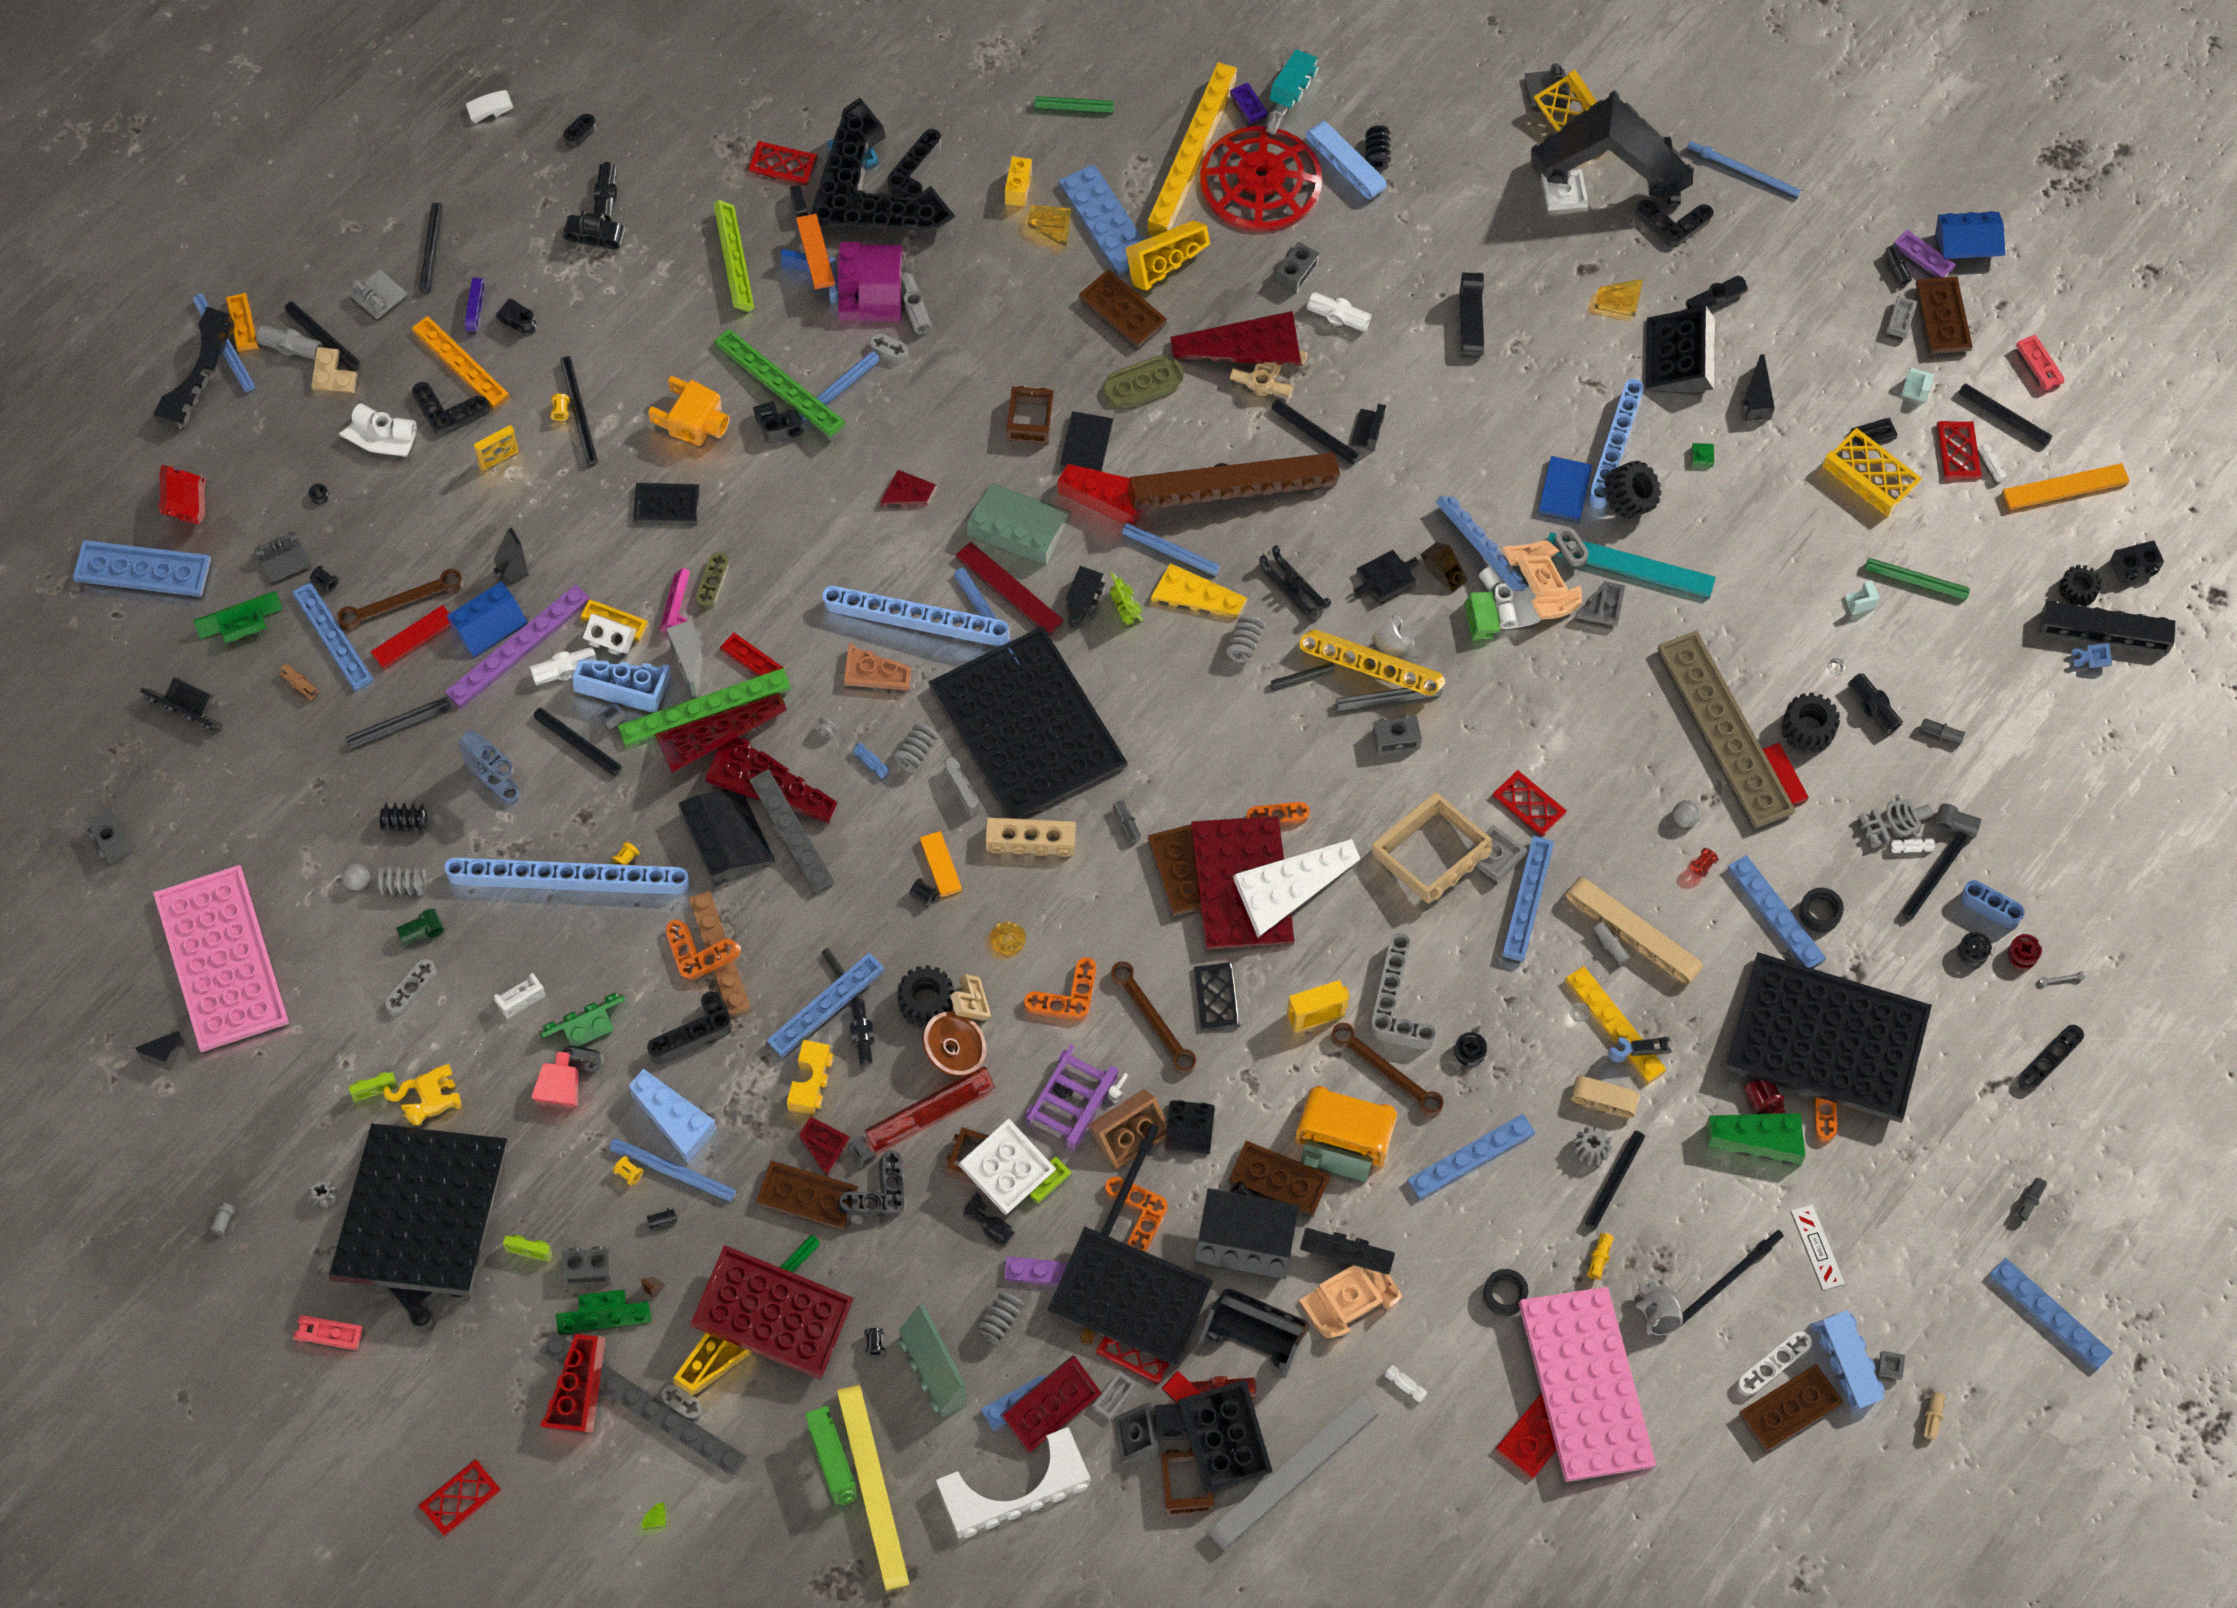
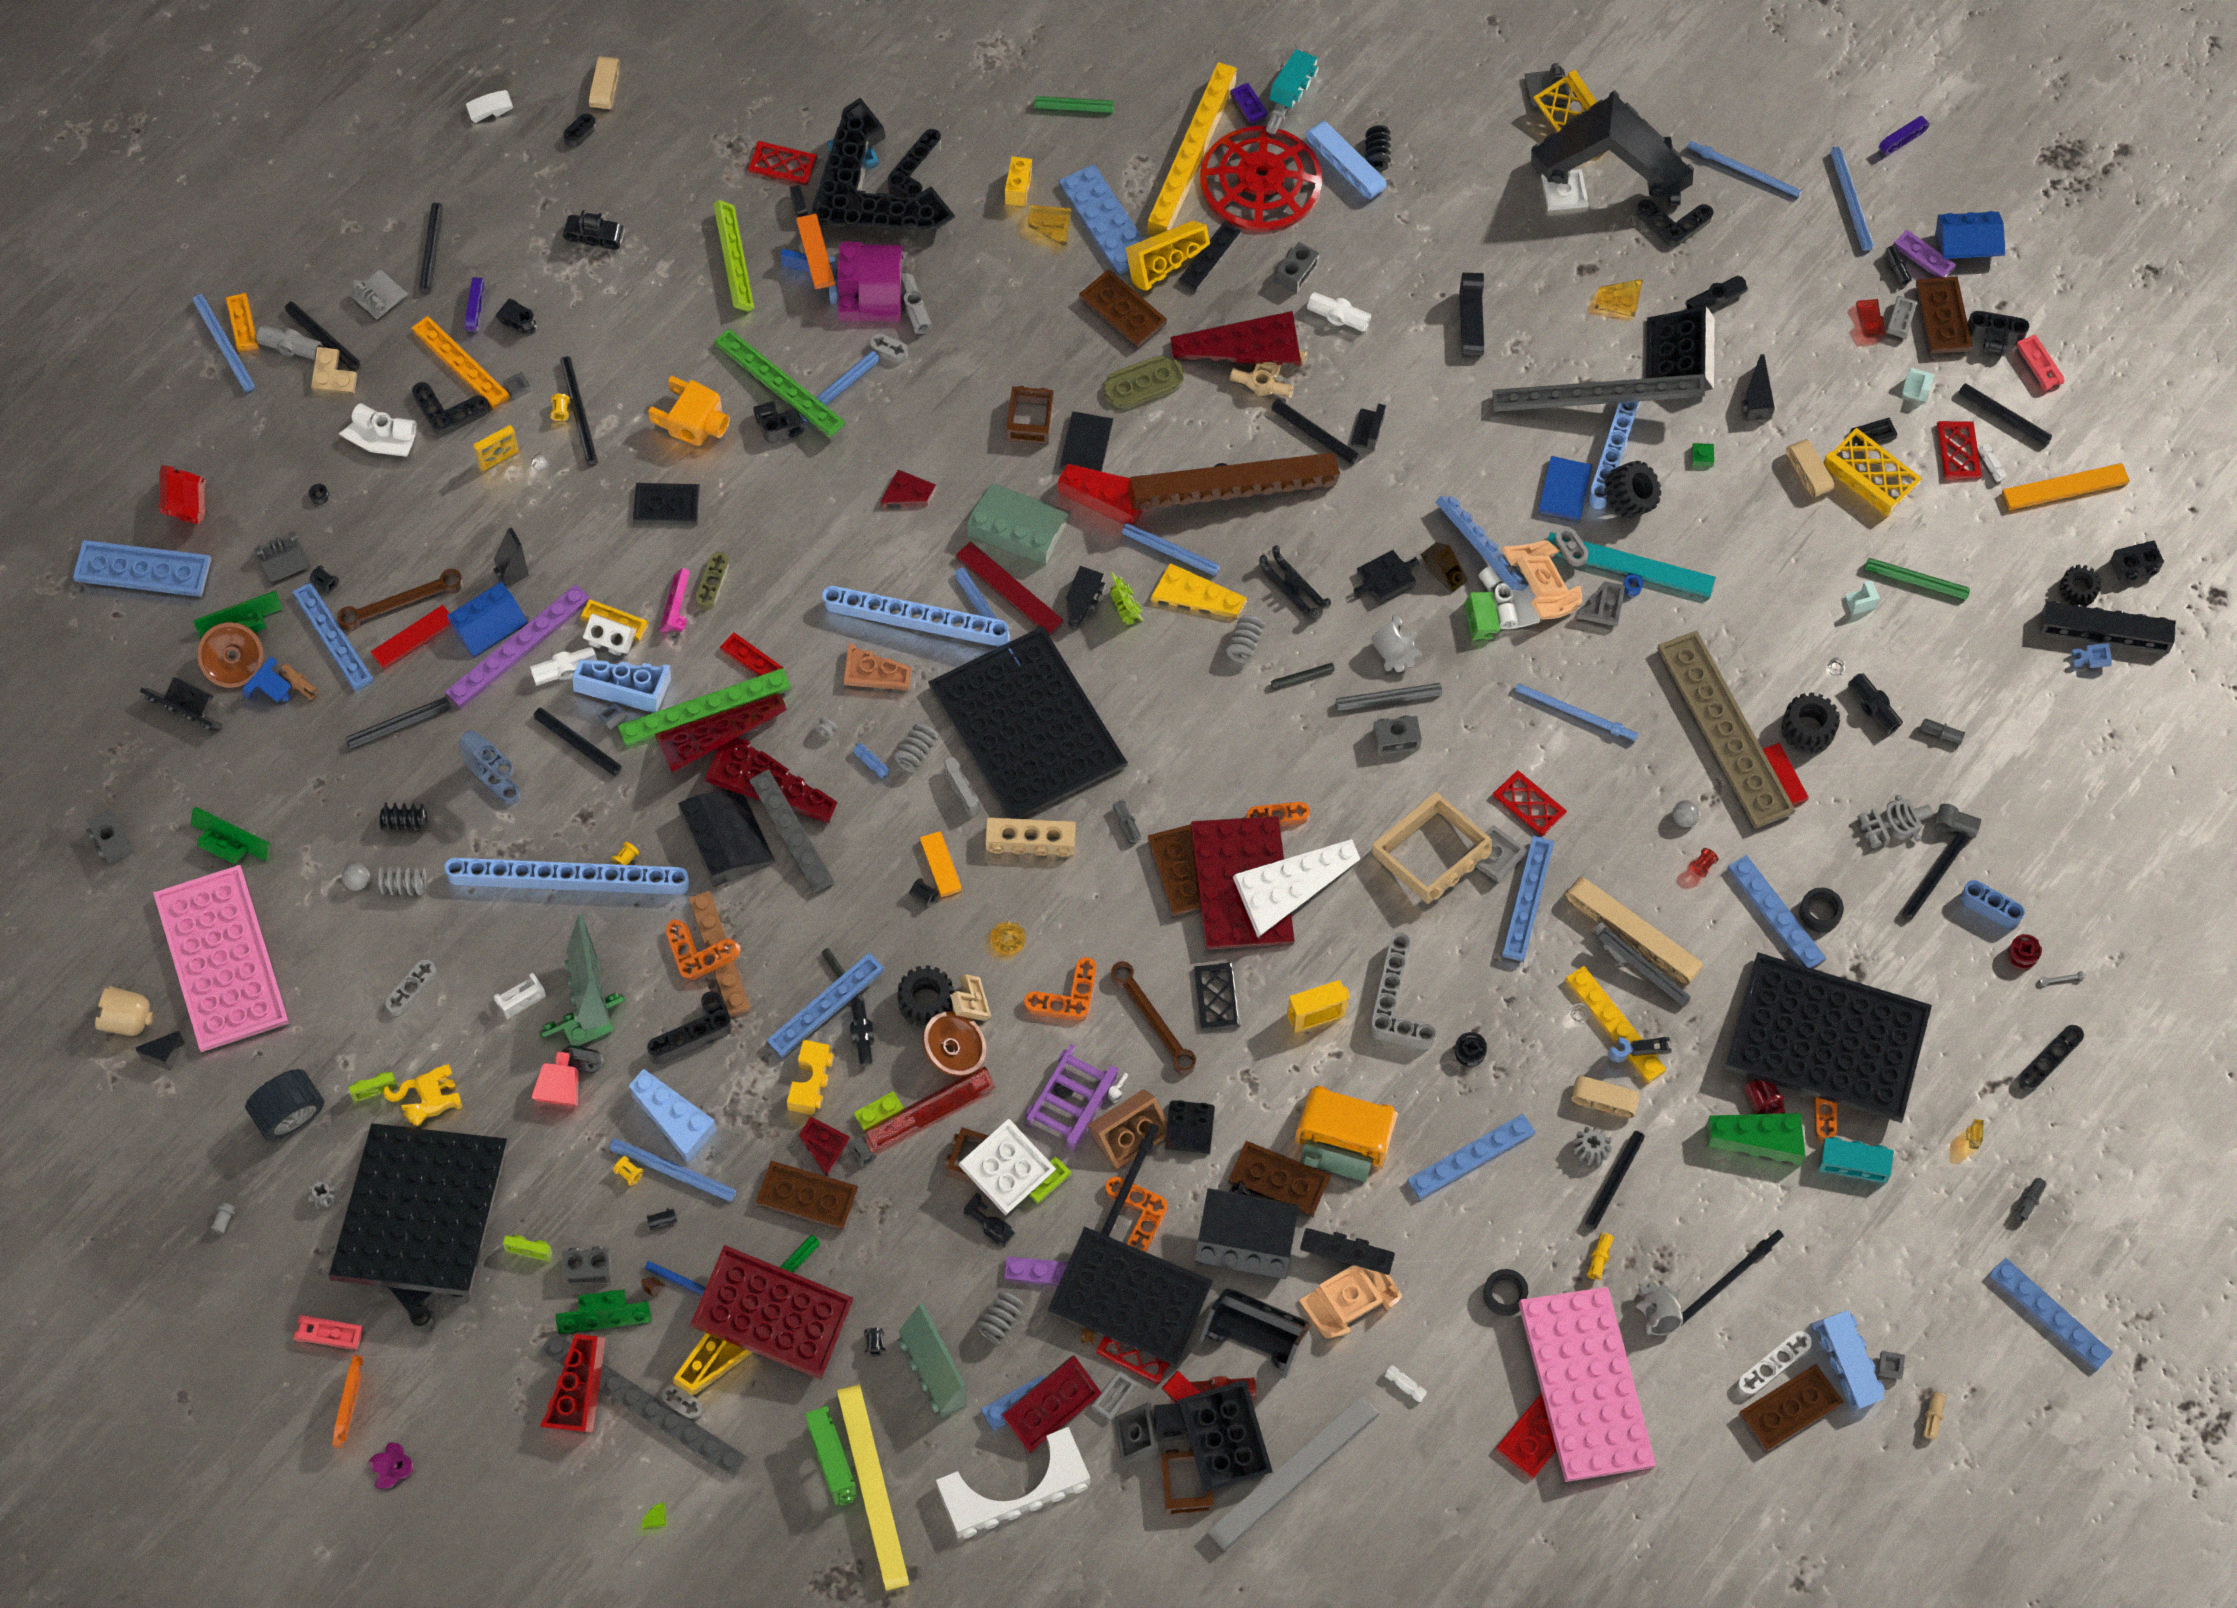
black arch [153,307,235,431] -> none
dark green piece [396,909,445,946] -> none
red window [418,1459,501,1537] -> none
black piece [593,162,618,221] -> none
light grey slope [667,620,704,699] -> none
black beam [837,1150,904,1217] -> none
yellow beam [1299,629,1445,696] -> none
reddish brown piece [1331,1023,1444,1117] -> none
white sticker [1791,1204,1845,1290] -> none
white axle [1890,838,1935,853] -> none
black wheel [1957,932,1992,967] -> none
none -> tan cylinder [95,986,153,1036]
none -> green bracket [191,807,270,864]
none -> dark orange dish [197,622,264,688]
none -> blue piece [241,656,292,703]
none -> black wheel [245,1069,324,1140]
none -> orange tile [332,1355,364,1449]
none -> magenta plate [368,1443,414,1489]
none -> flat silver tile [503,372,532,400]
none -> clear hinge [531,452,549,470]
none -> sand green slope [564,914,609,1031]
none -> tan beam [589,56,620,110]
none -> blue bar [645,1261,706,1296]
none -> lime plate [854,1091,905,1134]
none -> black tile [1179,221,1241,292]
none -> dark grey plate [1492,374,1705,412]
none -> medium blue bar [1515,683,1639,741]
none -> black axle [1598,927,1691,1006]
none -> blue bush [1623,574,1643,596]
none -> tan beam [1786,439,1834,498]
none -> teal brick [1818,1137,1894,1183]
none -> medium blue axle [1830,146,1874,251]
none -> clear red slope [1856,299,1886,339]
none -> dark purple beam [1878,116,1930,156]
none -> clear yellow plate [1966,1119,1984,1149]
none -> black piece [1968,311,2030,356]

